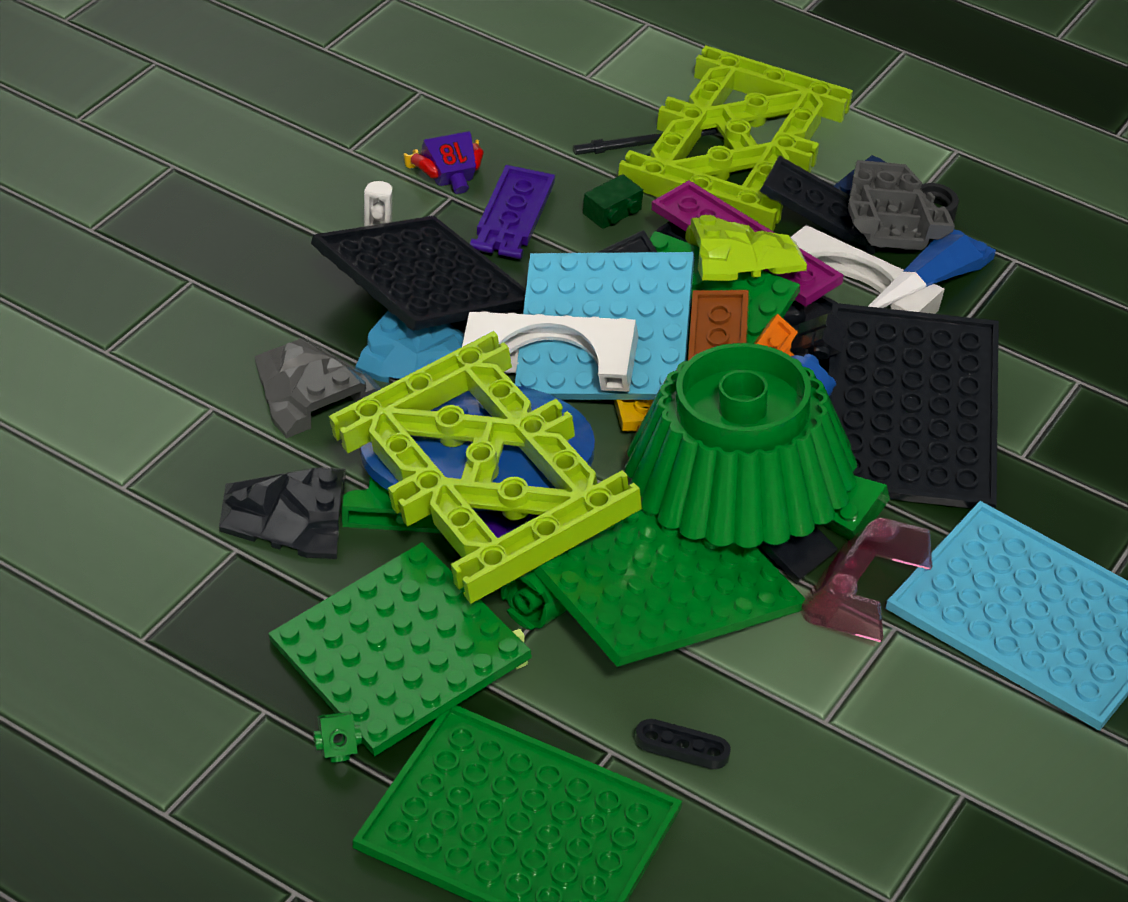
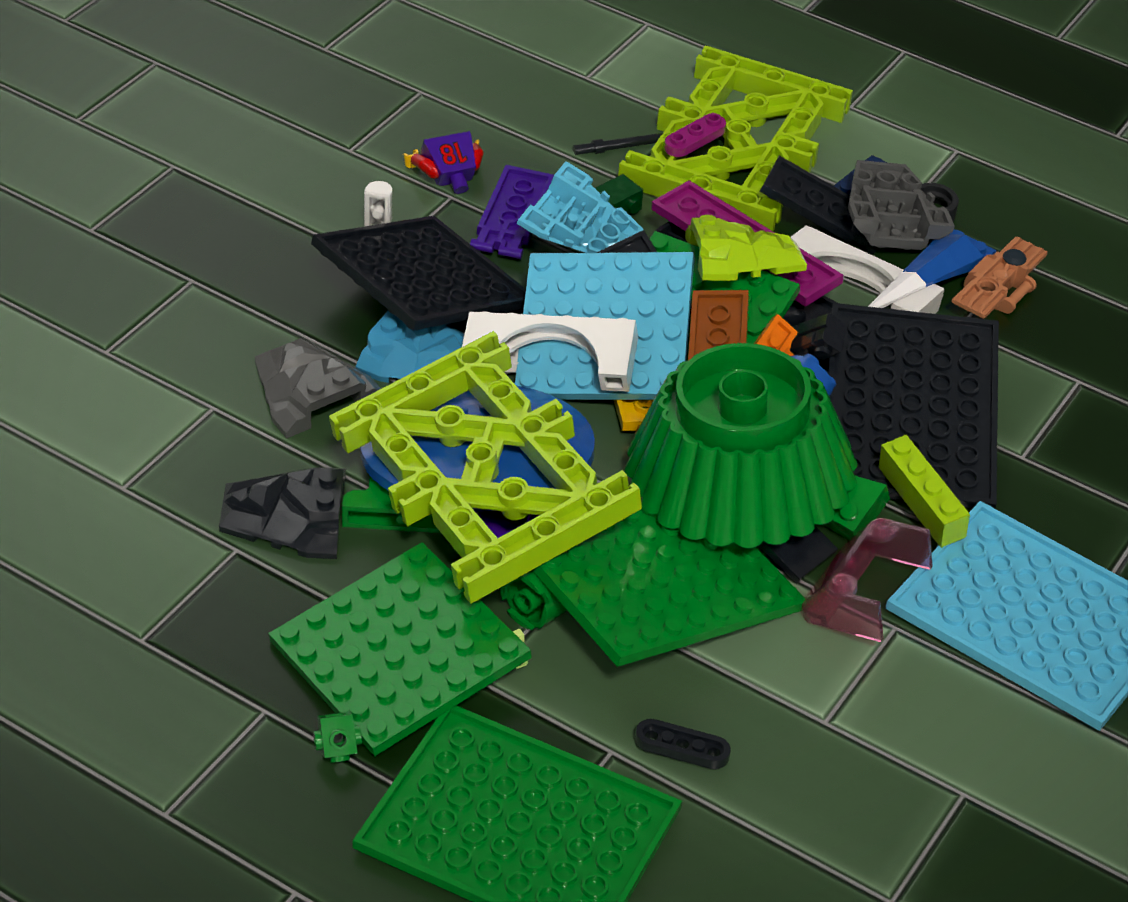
none -> medium azure wedge [517,161,644,253]
none -> magenta plate [664,113,726,157]
none -> lime brick [879,435,970,548]
none -> nougat piece [952,237,1048,319]

